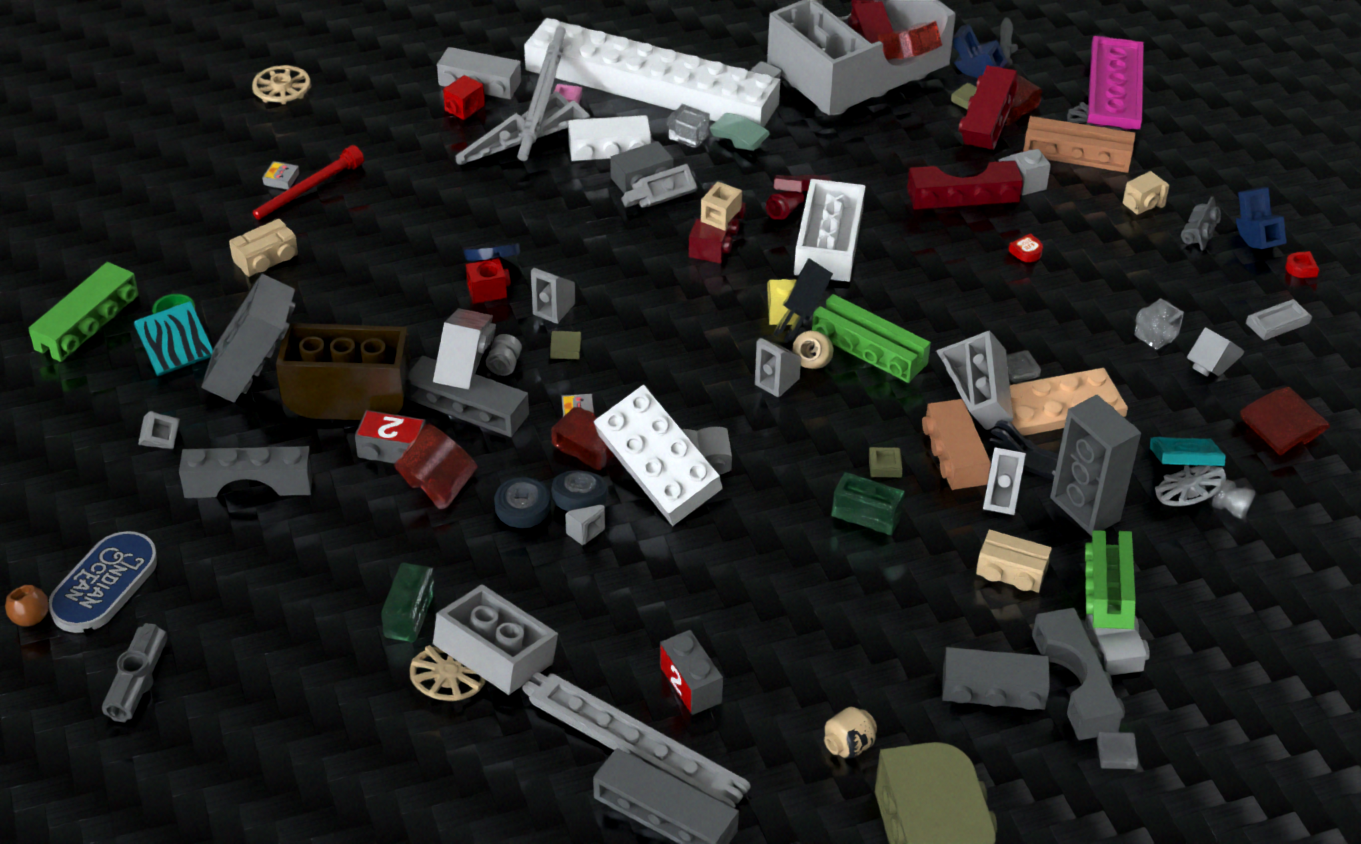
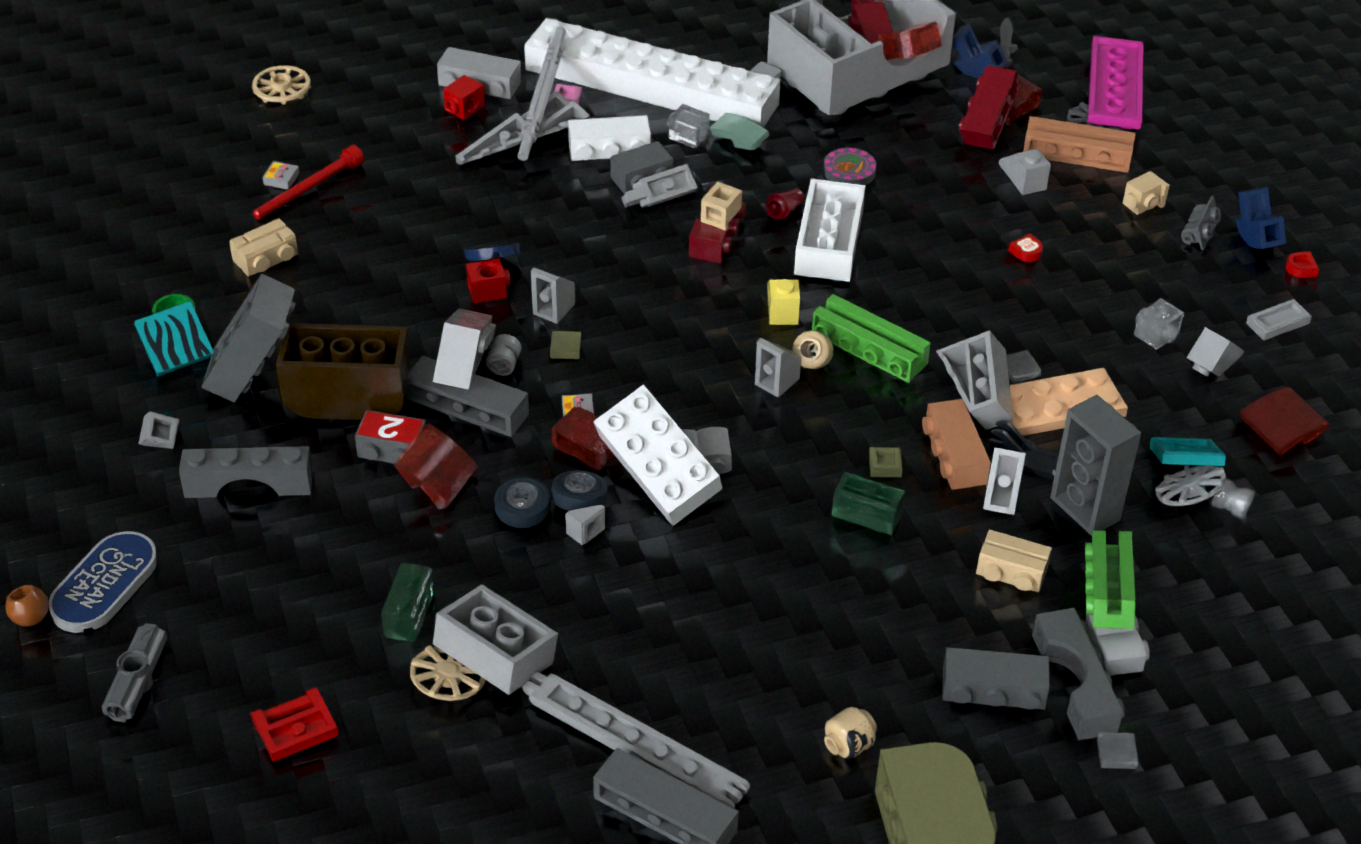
bright green brick [28,262,139,362] -> none
dark grey brick [660,630,723,715] -> none
black arm [773,258,833,343] -> none
dark red tile [774,174,832,192] -> none
dark red arch [907,160,1023,209] -> none
olive tile [951,83,977,110] -> none
none -> red plate [250,687,339,762]
none -> dark grey tile [823,147,876,185]

